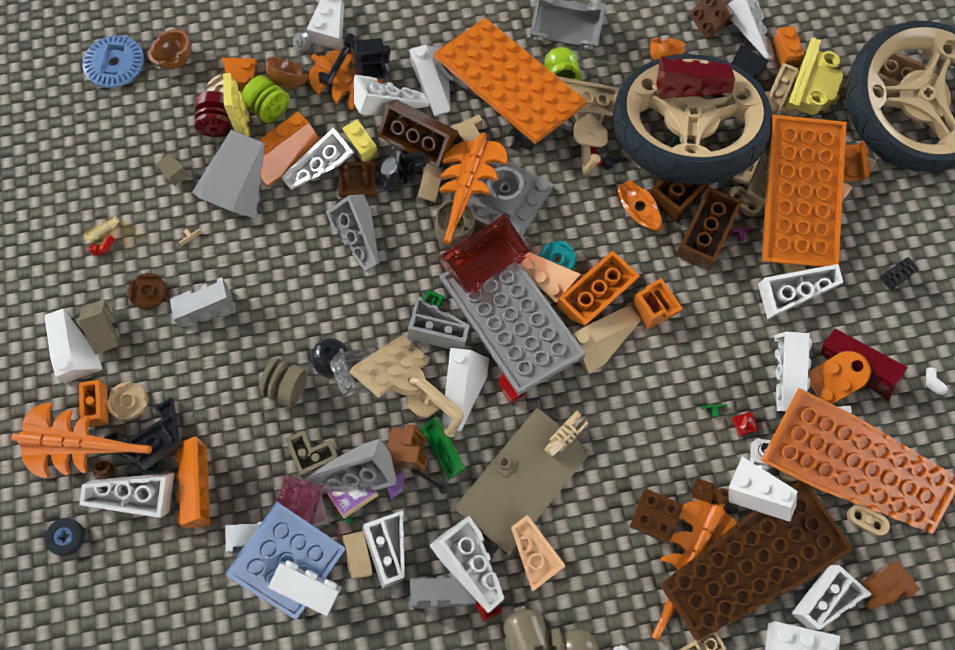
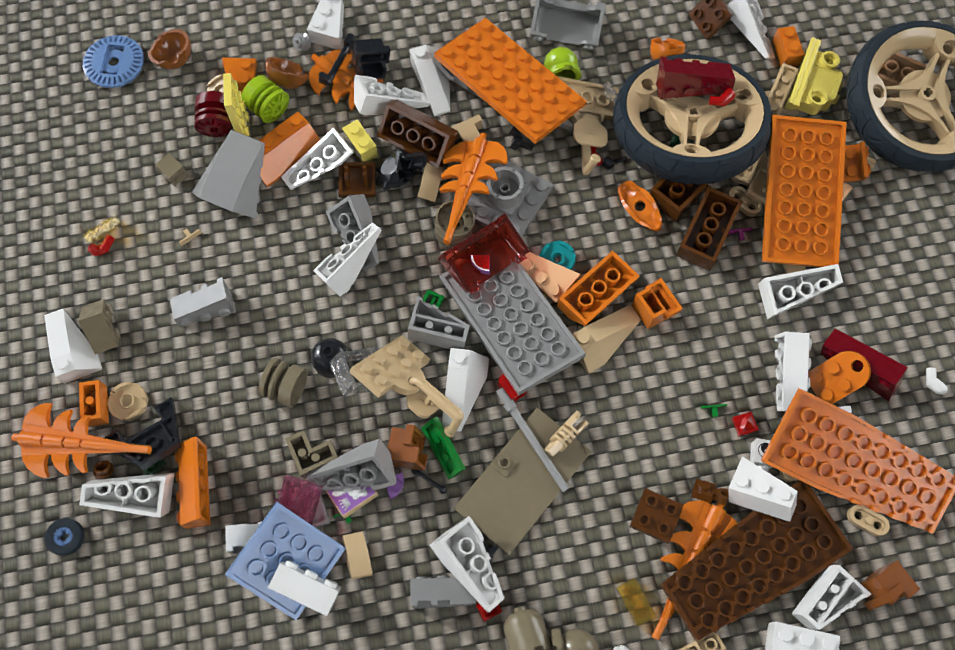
reddish brown tile [127,273,167,310] -> none
white wedge [362,511,405,589] -> none
light nougat wing [511,515,565,592] -> none
black torso [731,45,769,80] -> none
black tyre [880,257,919,290] -> none
none -> white wedge [314,223,381,297]
none -> red tile [471,255,490,275]
none -> light grey bar [496,387,569,492]
none -> clear plate [602,81,618,102]
none -> clear yellow plate [616,578,656,627]
none -> red arm [708,88,735,107]

